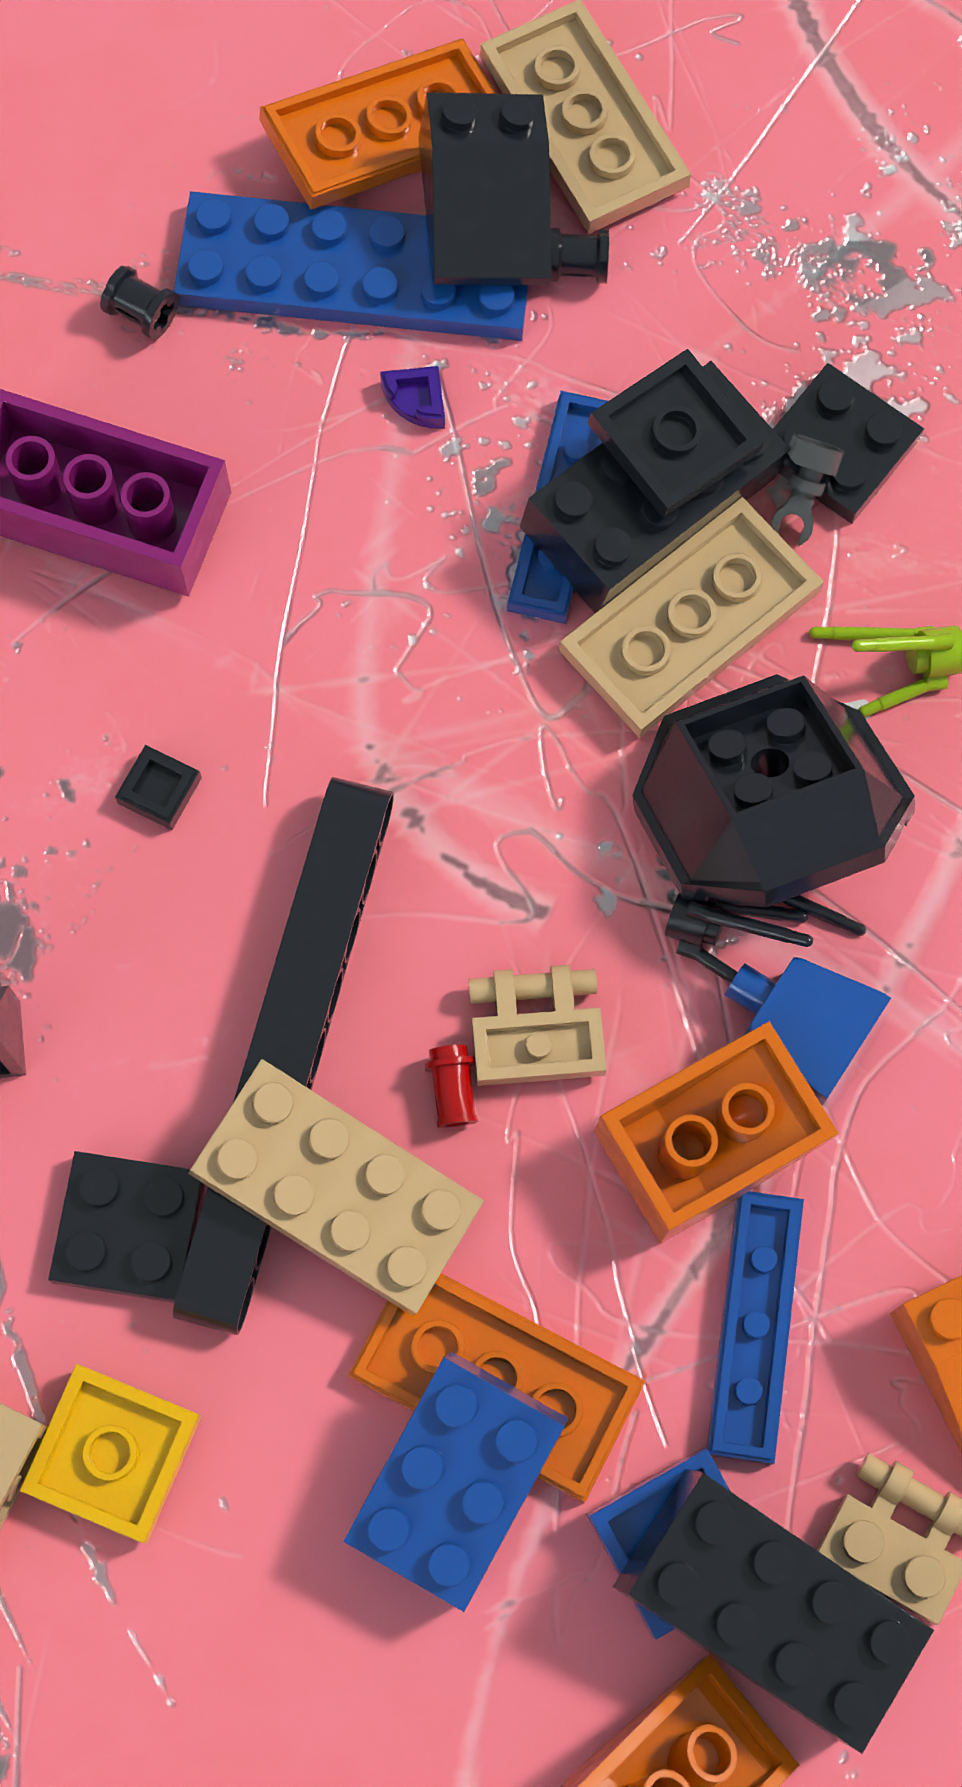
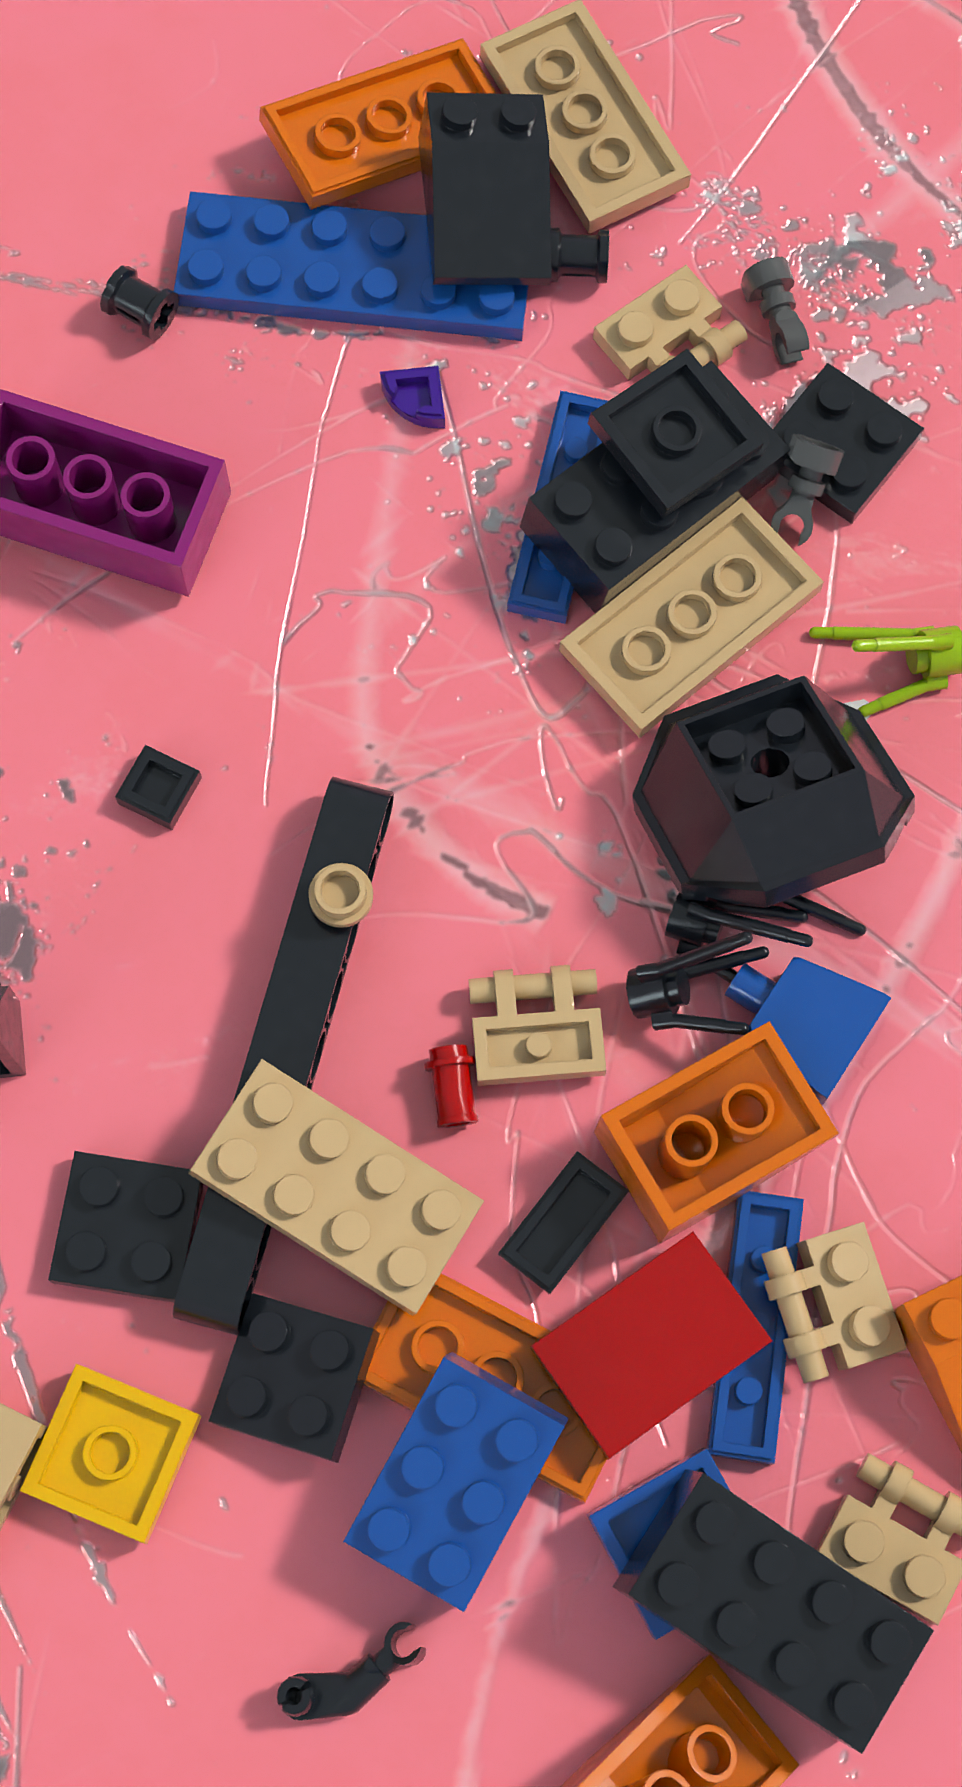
none -> black plate [209,1293,380,1463]
none -> black arm [277,1622,426,1721]
none -> tan plate [309,863,373,928]
none -> black tile [498,1151,629,1295]
none -> red tile [530,1231,772,1460]
none -> tan plate [593,265,747,380]
none -> black plant [626,931,769,1035]
none -> dark grey piece [741,257,809,365]
none -> tan plate [761,1222,907,1383]

